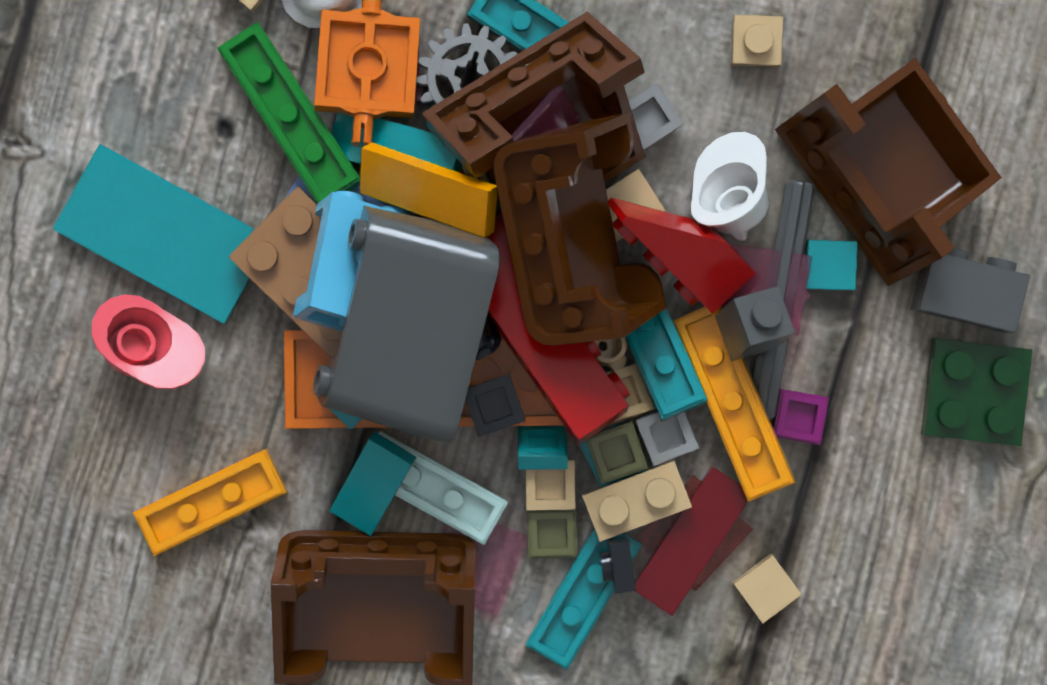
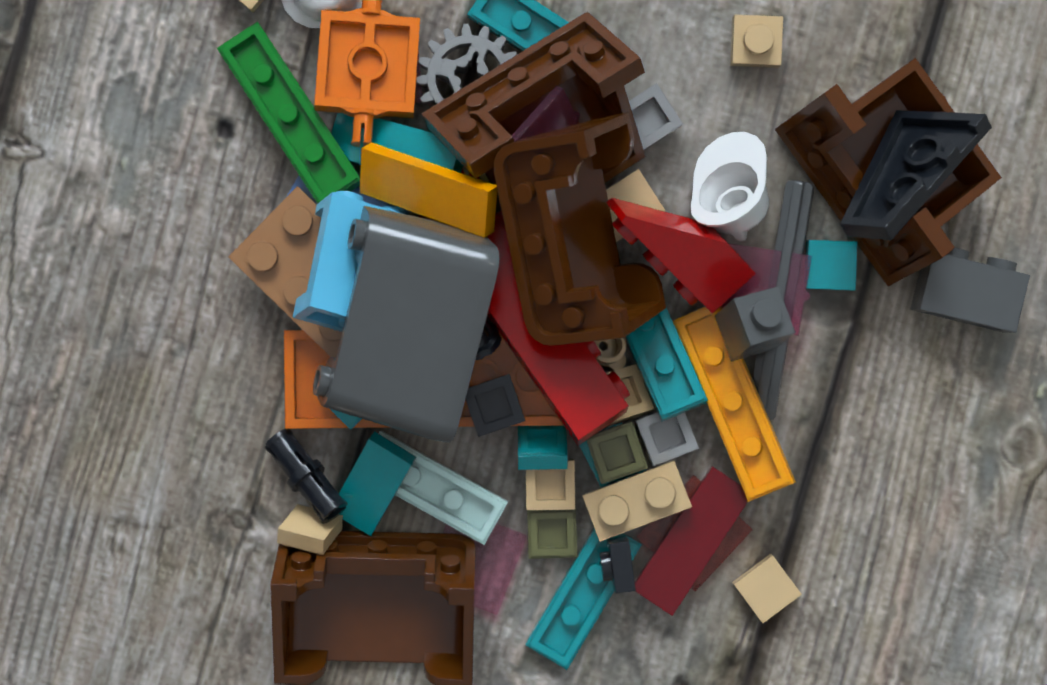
teal tile [52,143,255,324] -> none
coral piece [91,294,205,389] -> none
light orange tile [133,448,288,556] -> none
magenta tile [772,389,829,445] -> none
dark green plate [921,338,1033,446] -> none
none -> black pin [265,429,348,524]
none -> tan tile [277,504,343,555]
none -> black wing [840,110,992,240]

